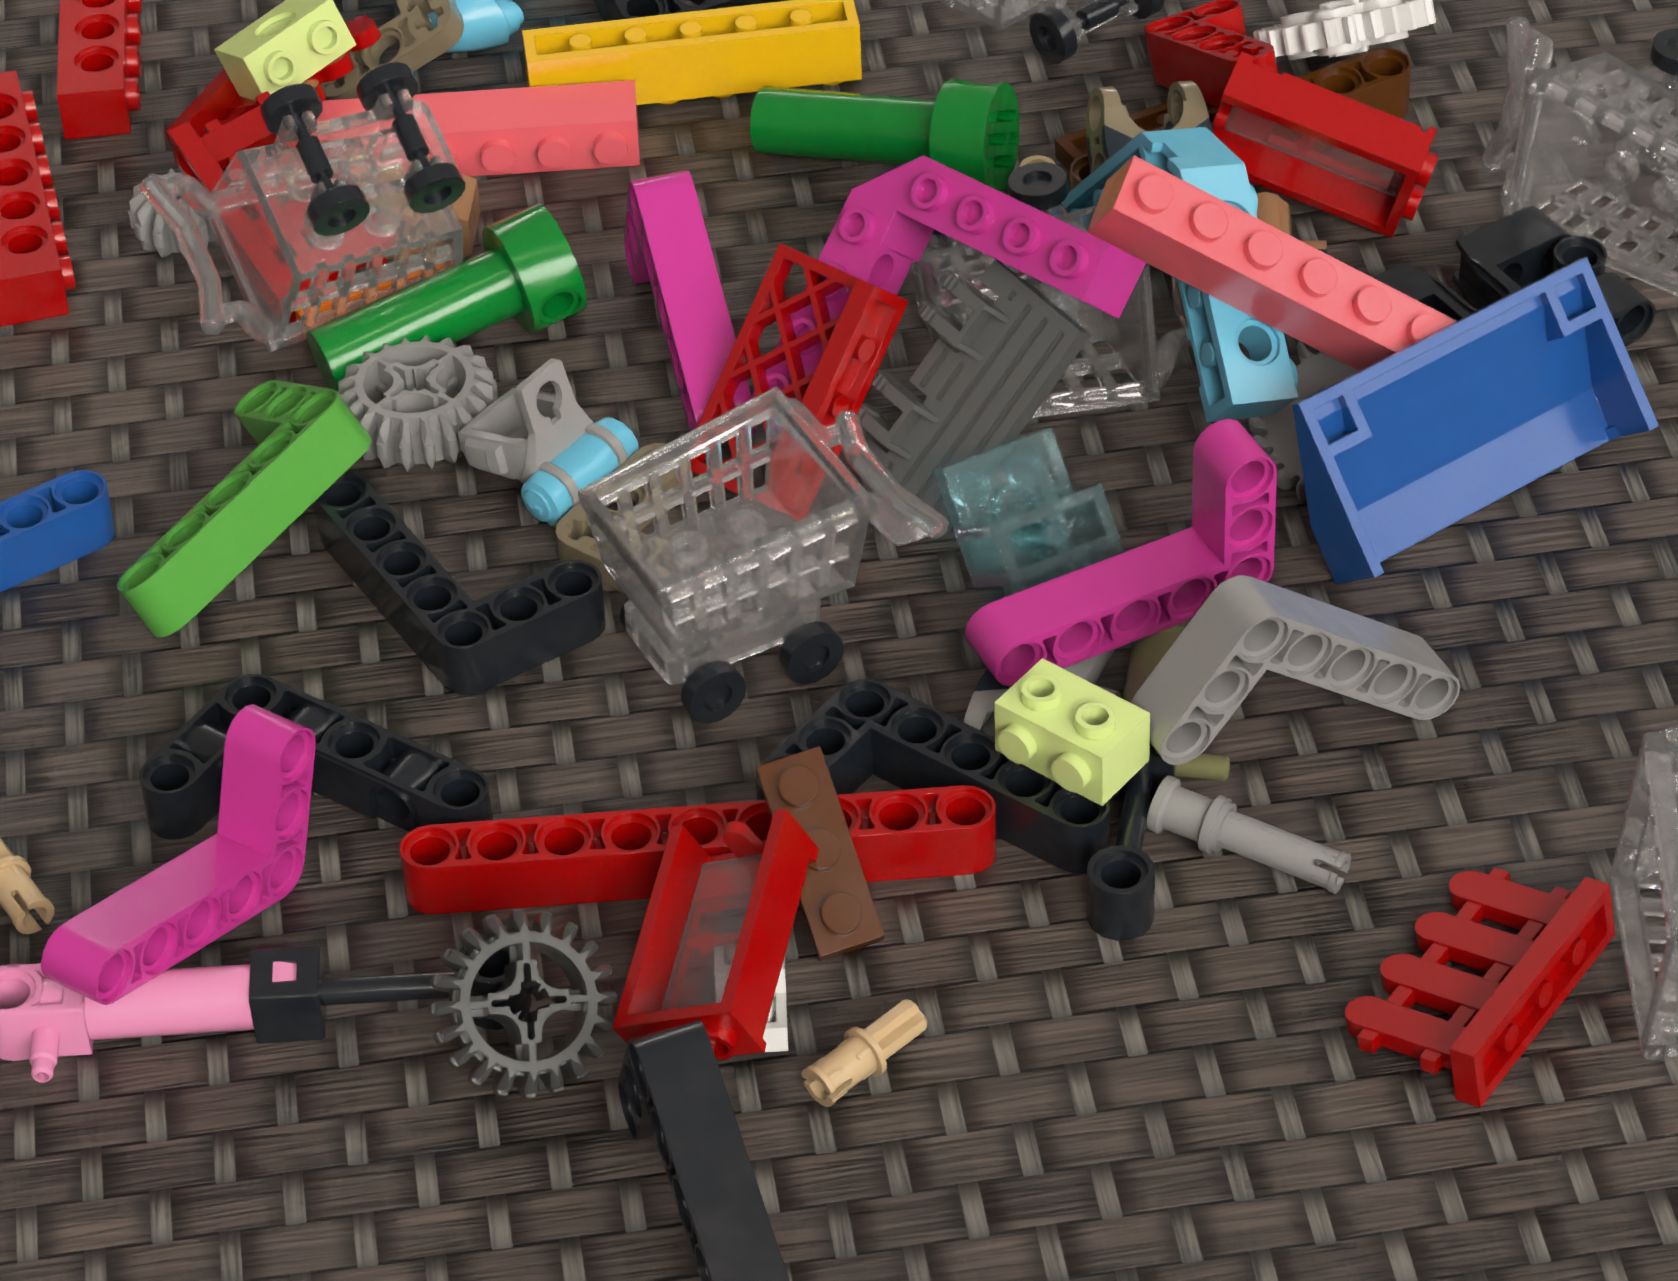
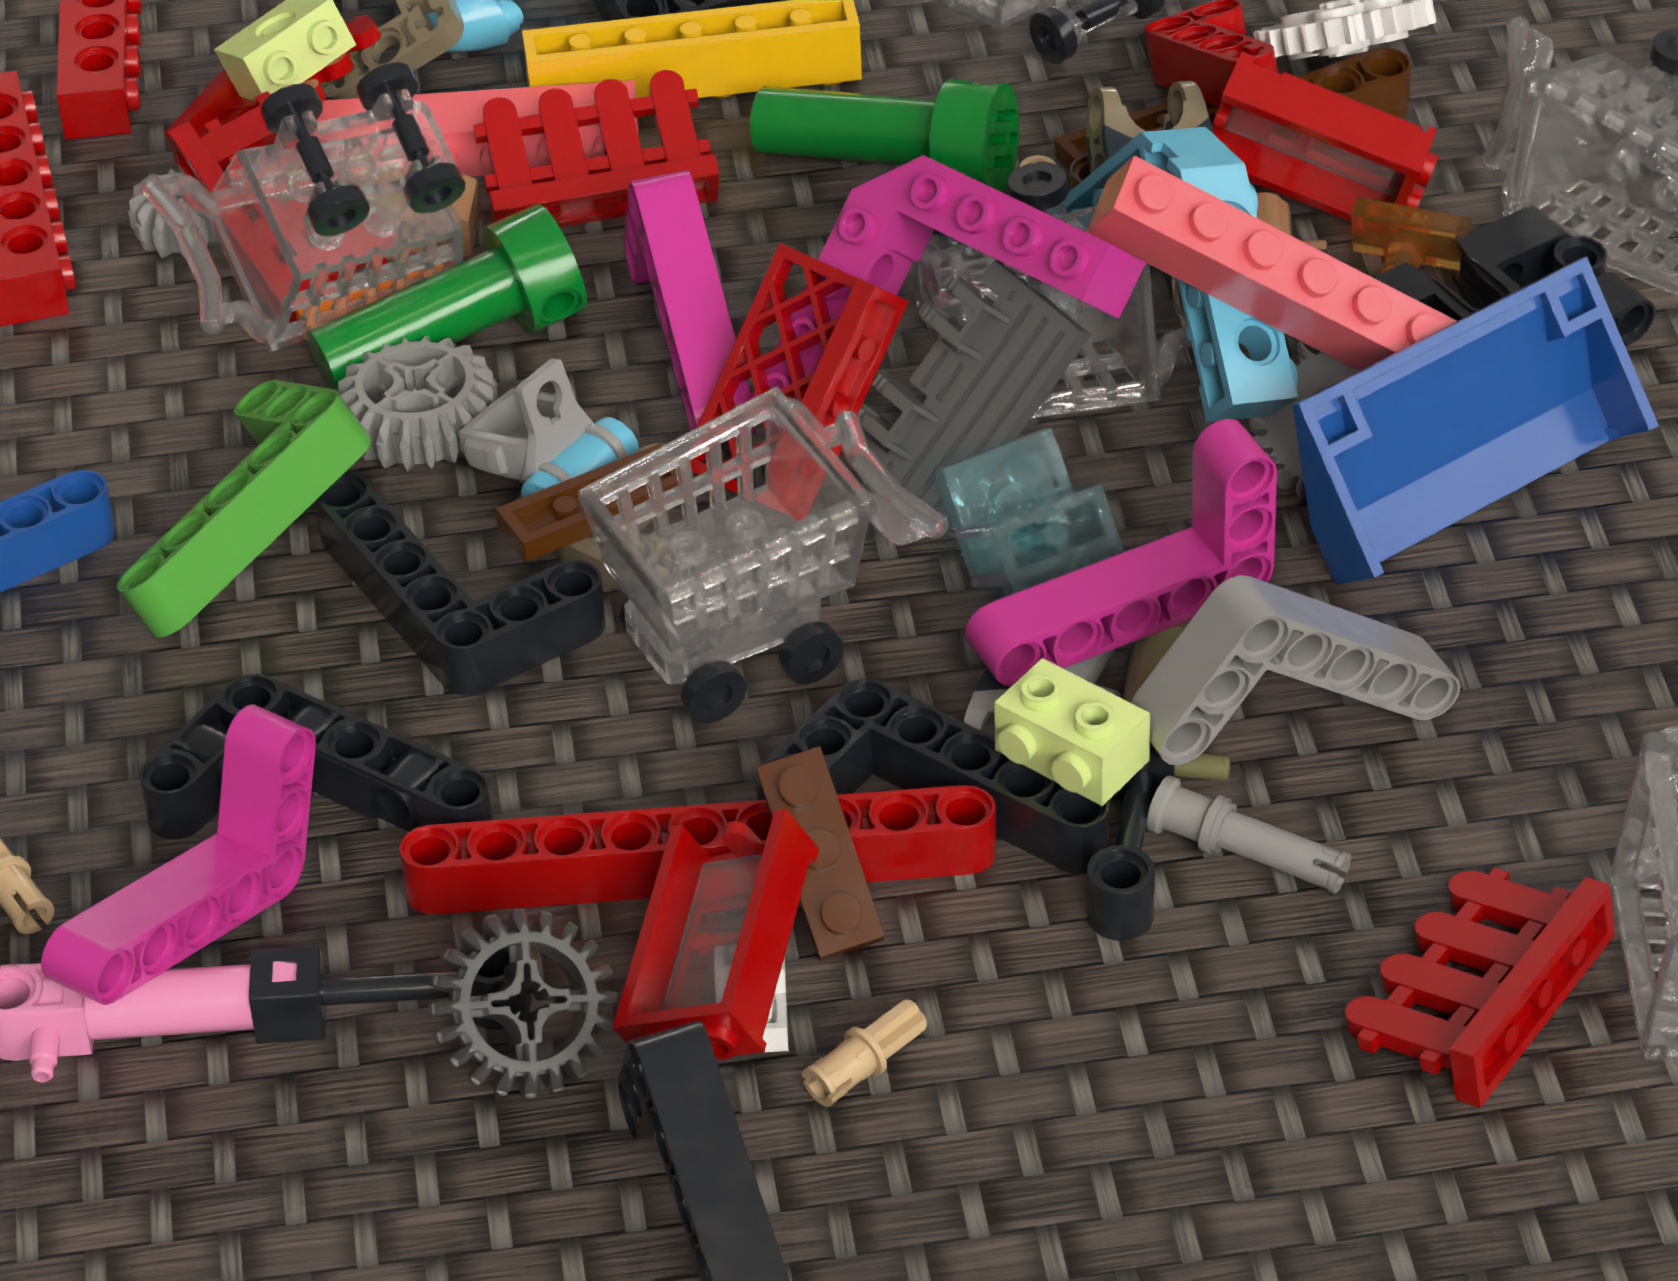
none -> red fence [473,70,720,227]
none -> reddish brown plate [495,443,691,562]
none -> clear orange tile [1351,197,1472,274]

